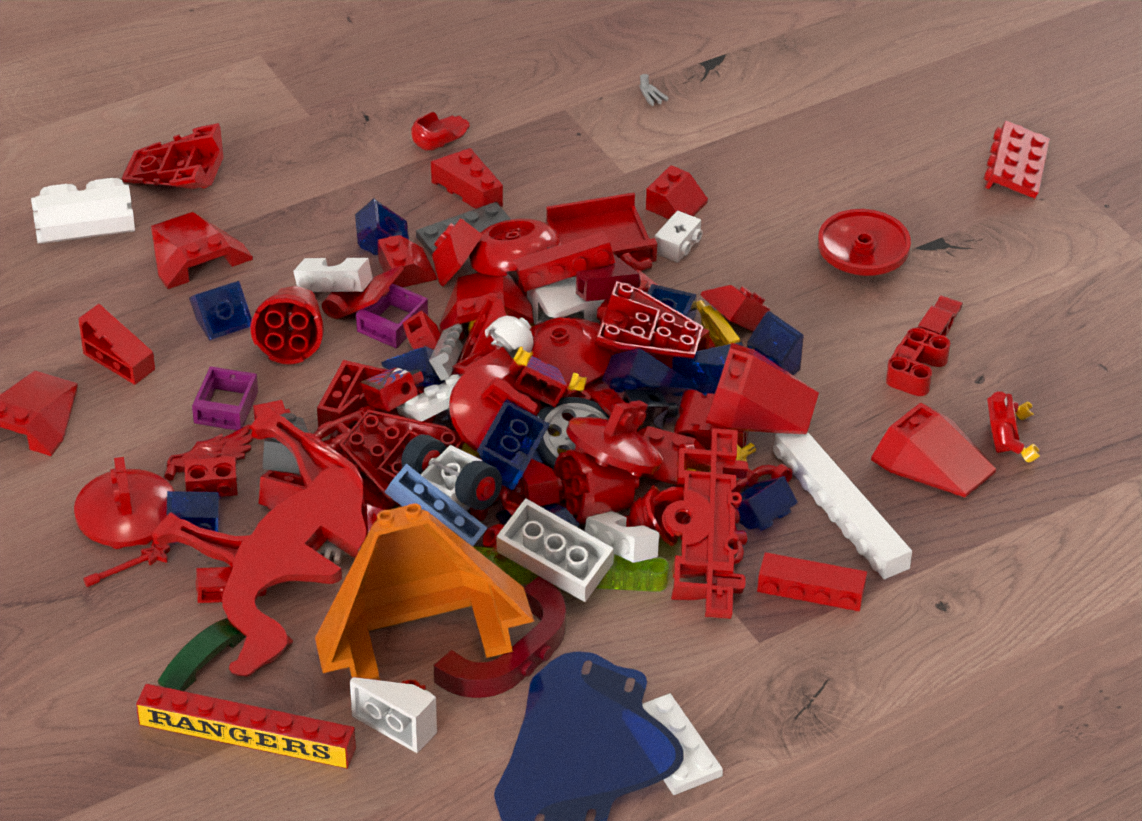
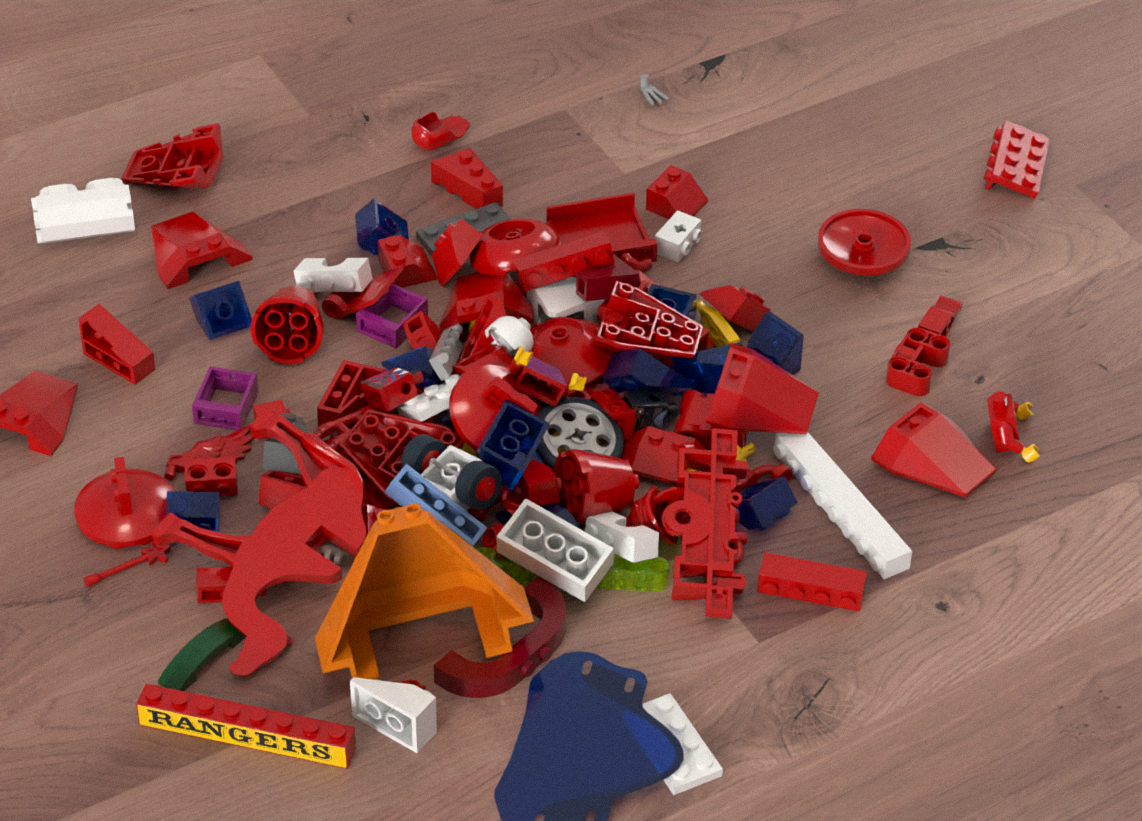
red bracket [566,400,663,477] -> none

